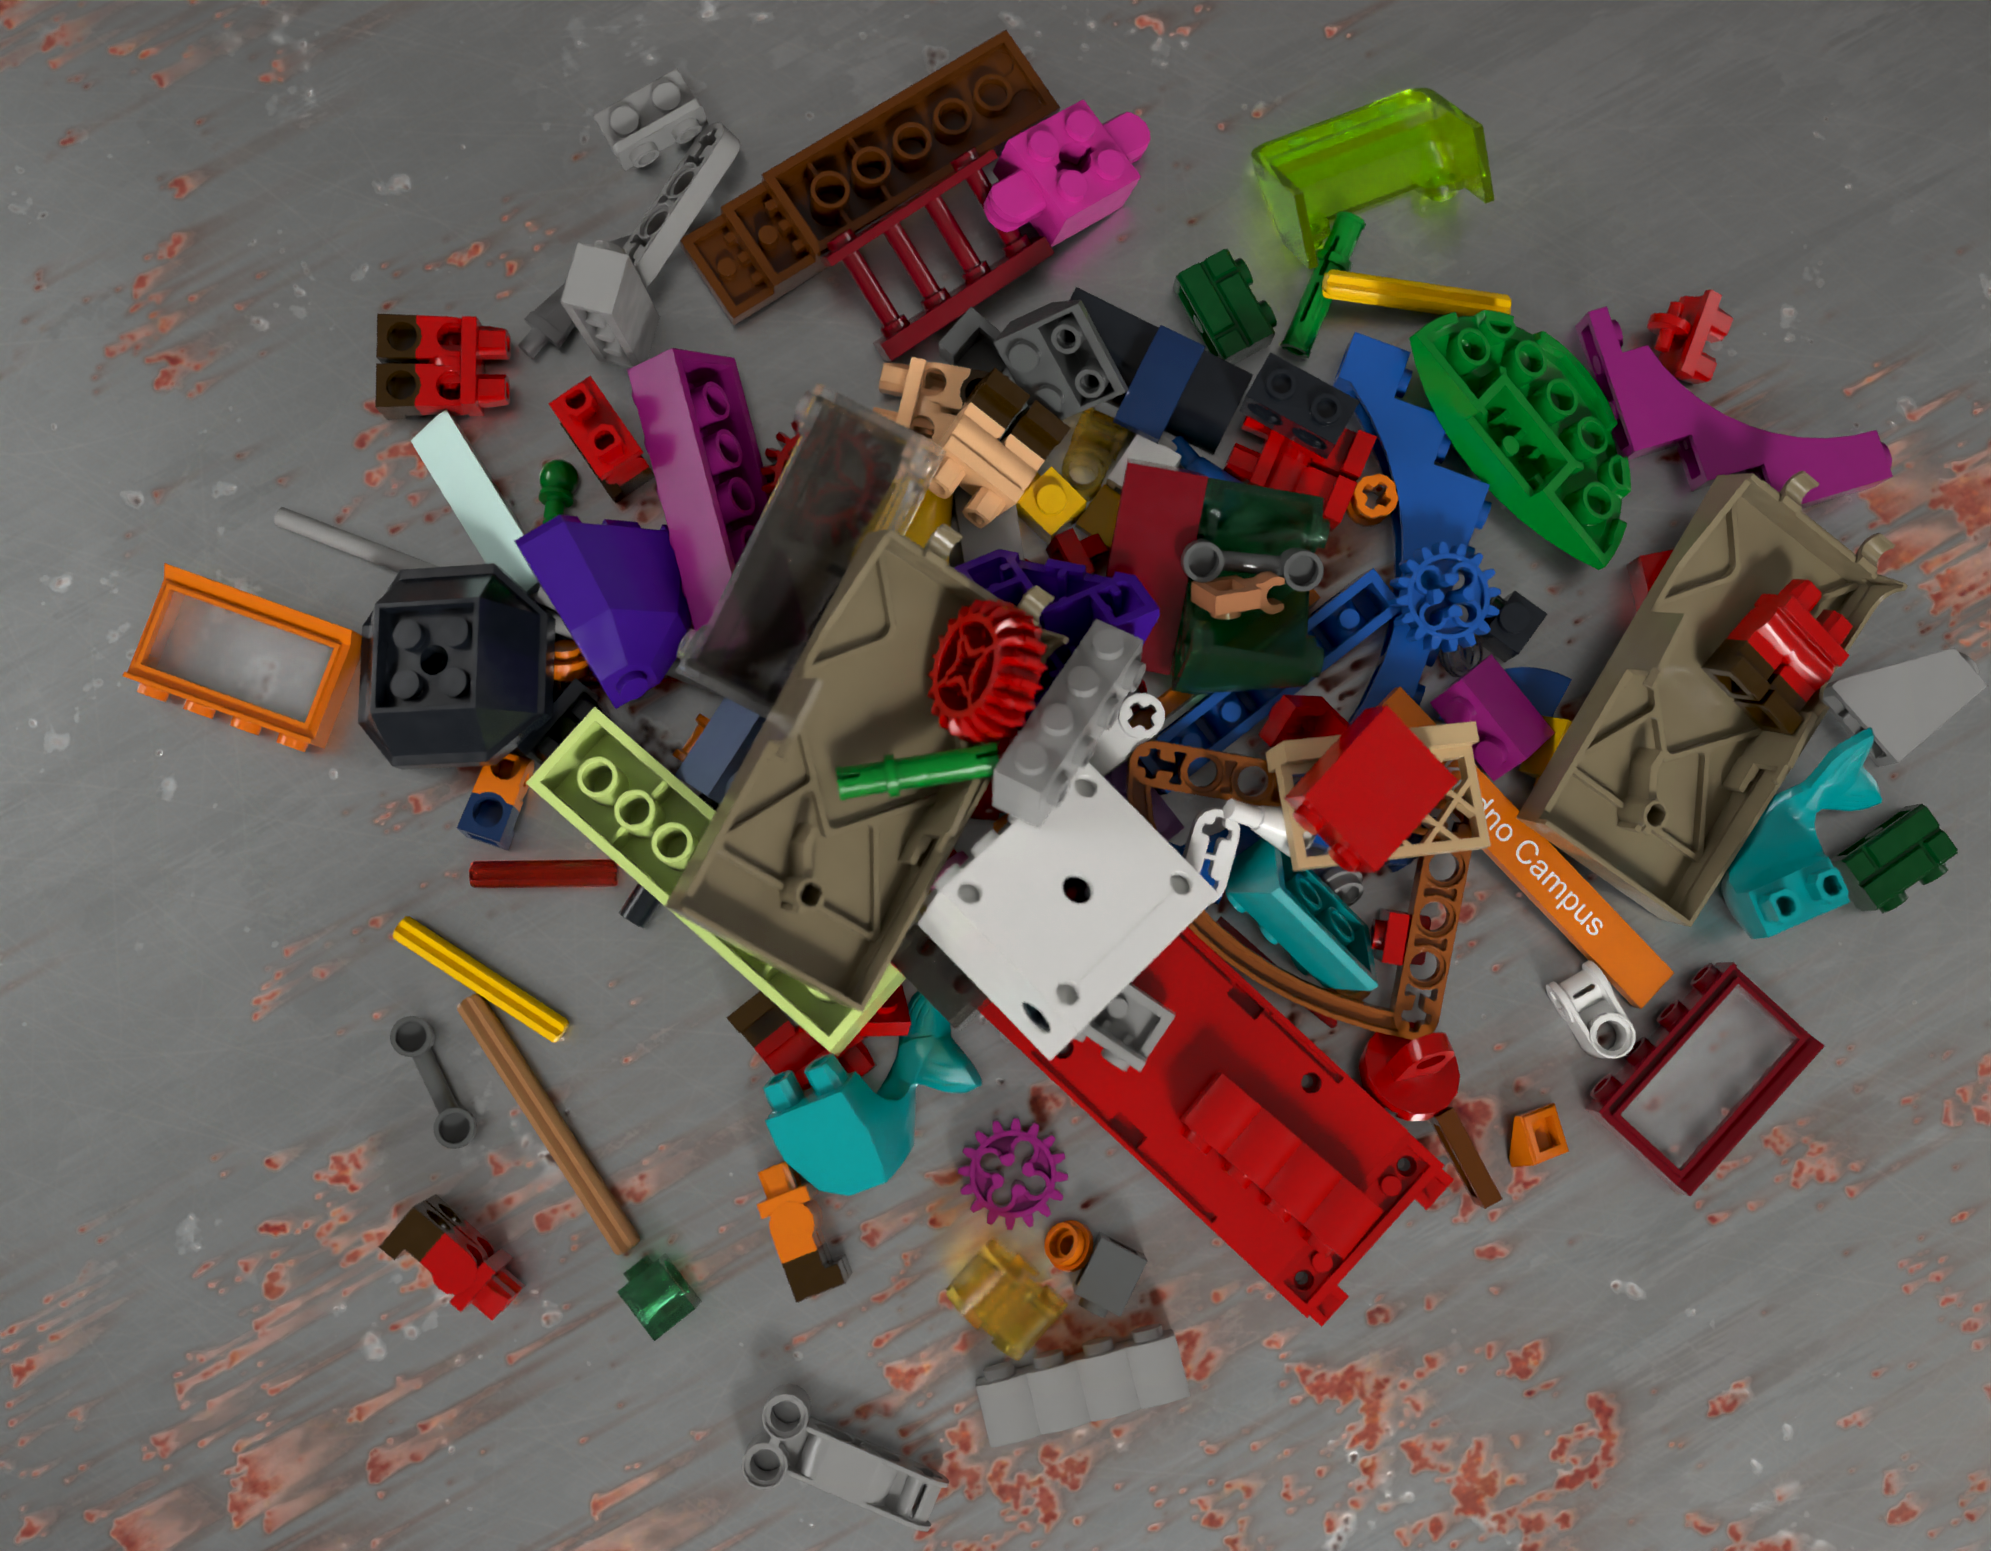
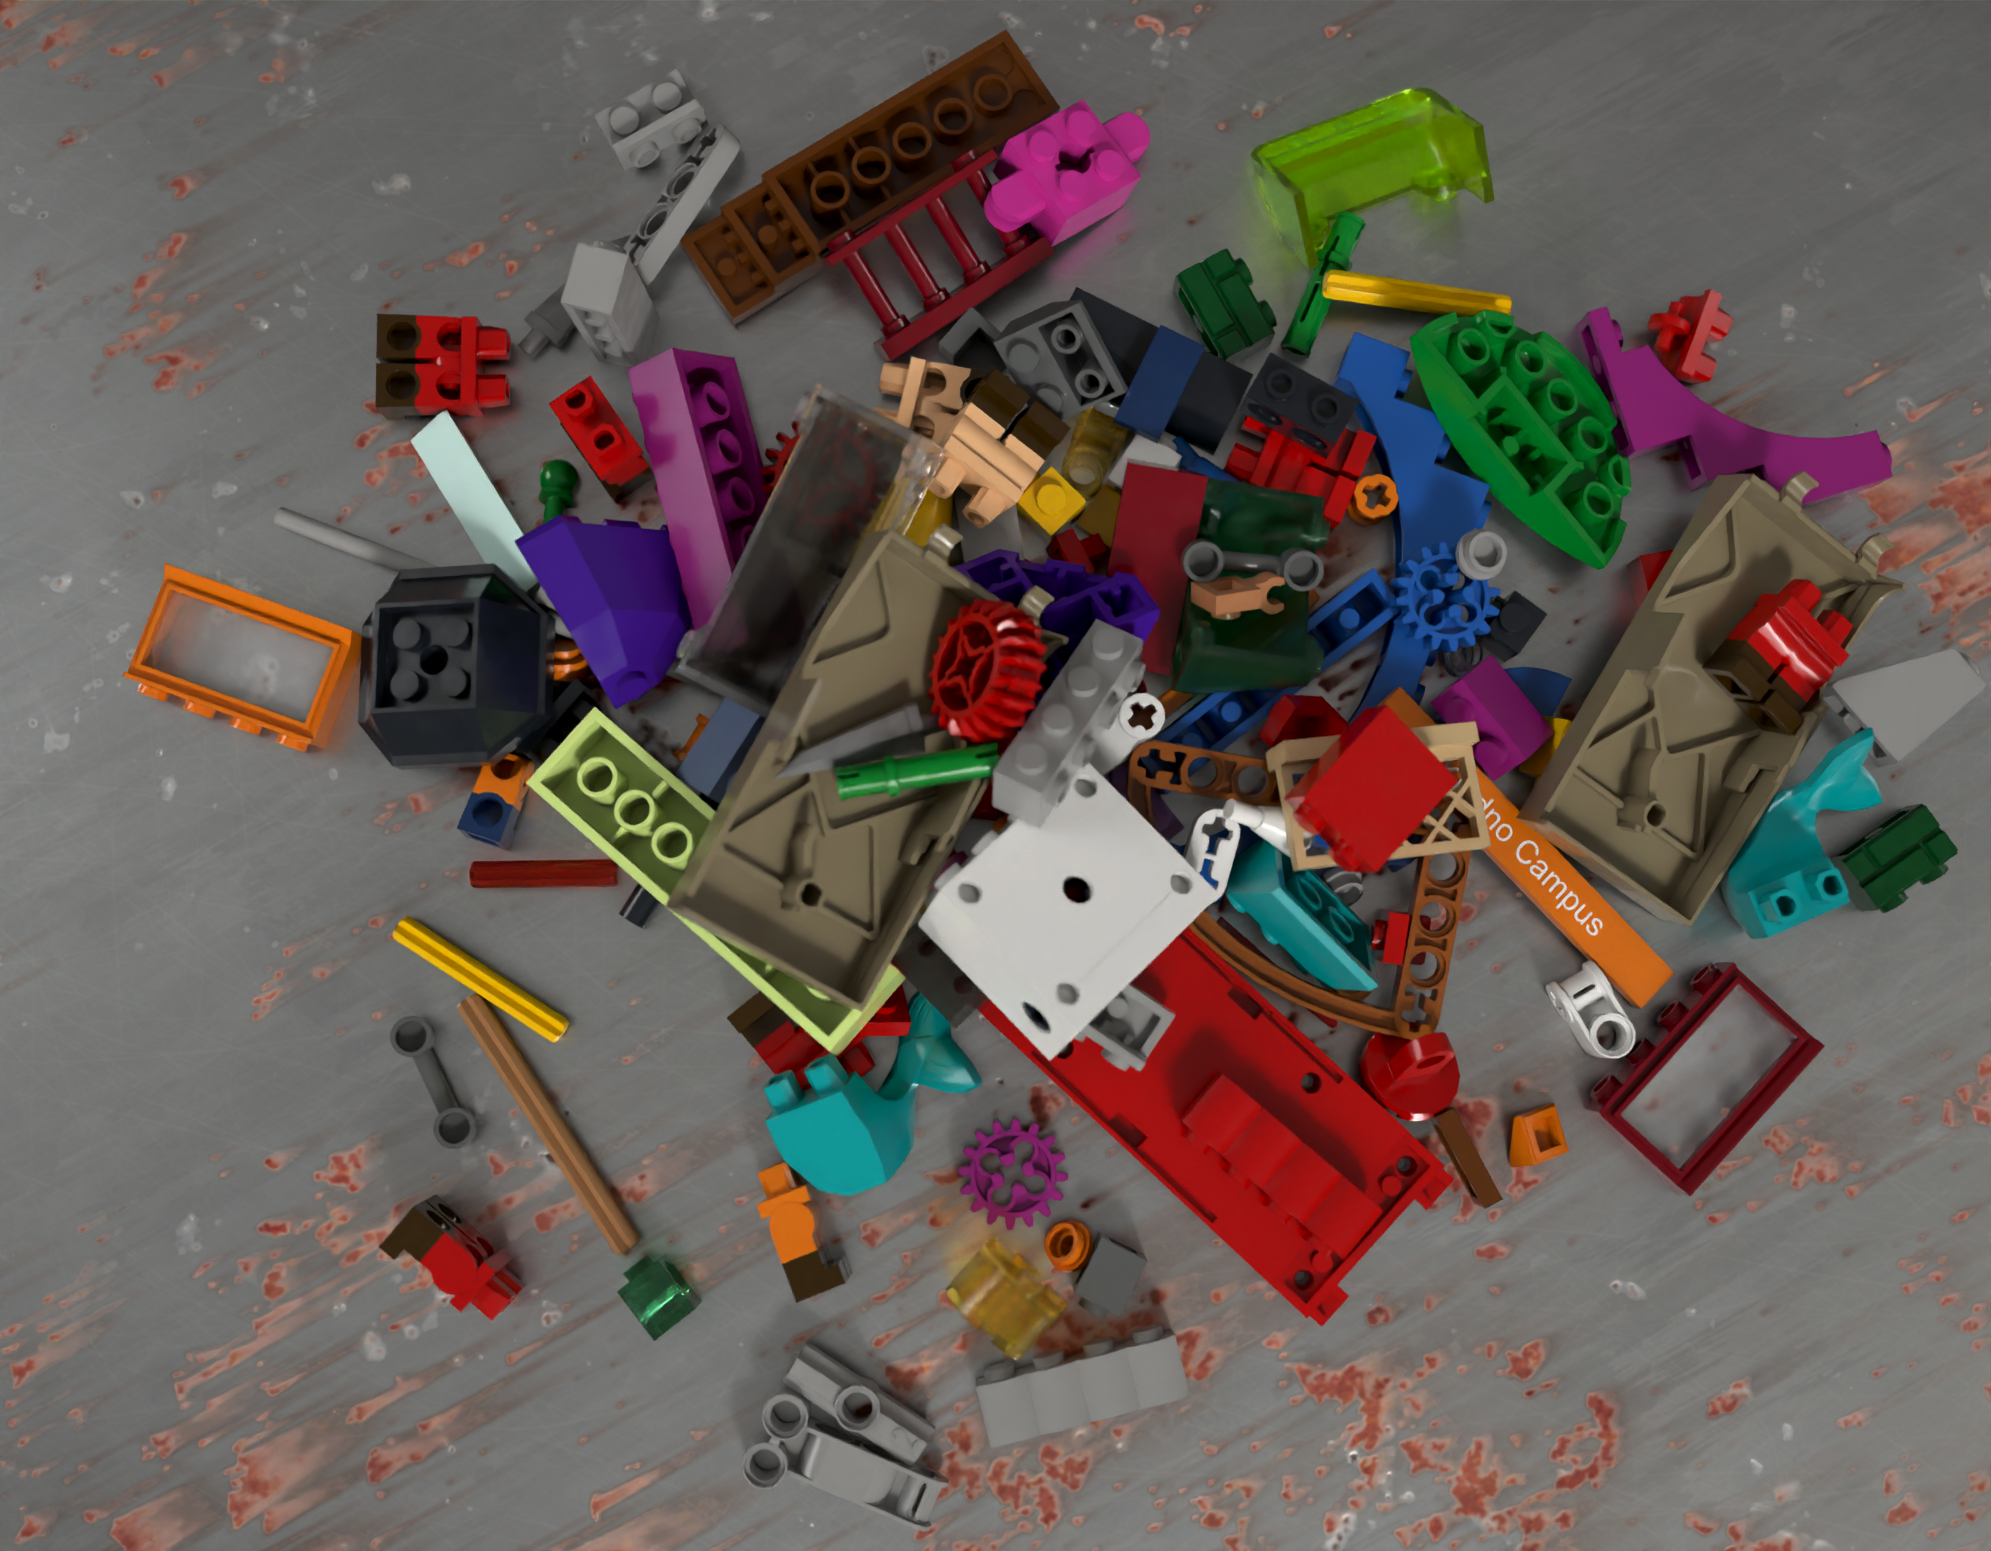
none -> flat silver bar [774,702,946,779]
none -> light grey piece [782,1342,935,1467]
none -> light grey plate [1455,529,1507,581]

